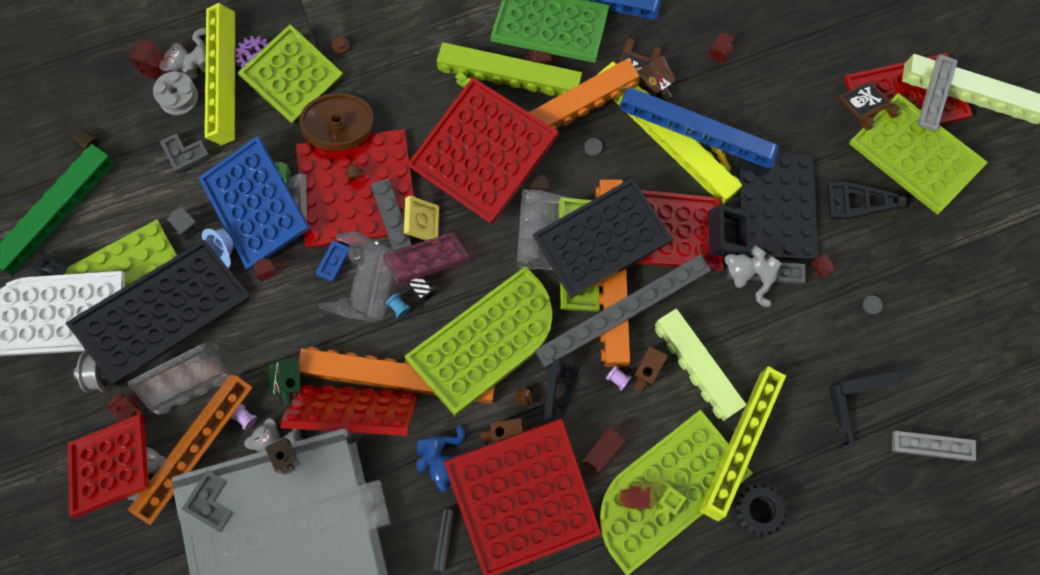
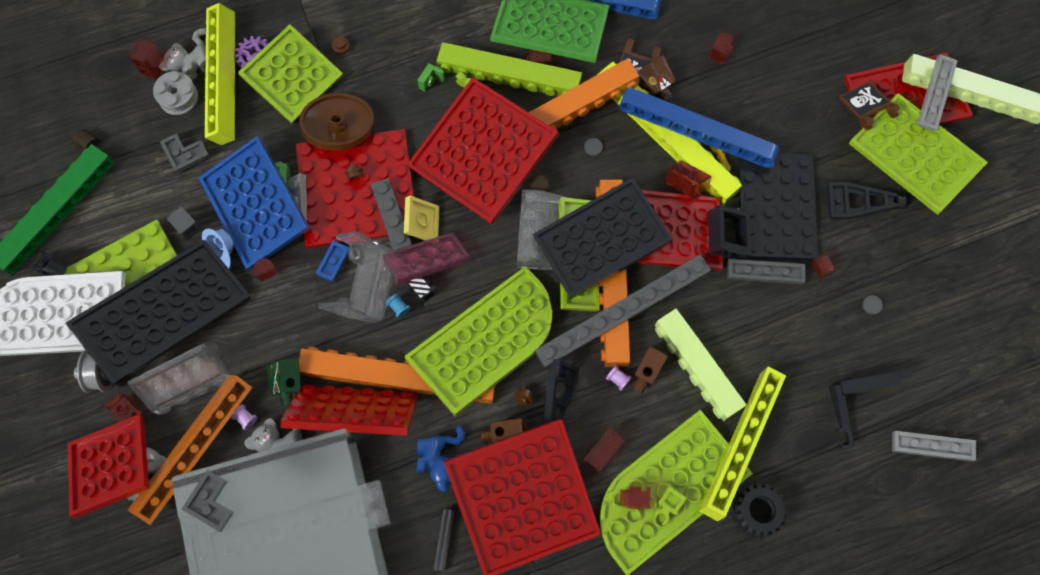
dark brown brick [265,437,300,475] -> none
light grey animal [724,245,782,307] -> none
none -> bright green bracket [418,63,445,92]
none -> clear red brick [665,160,712,200]

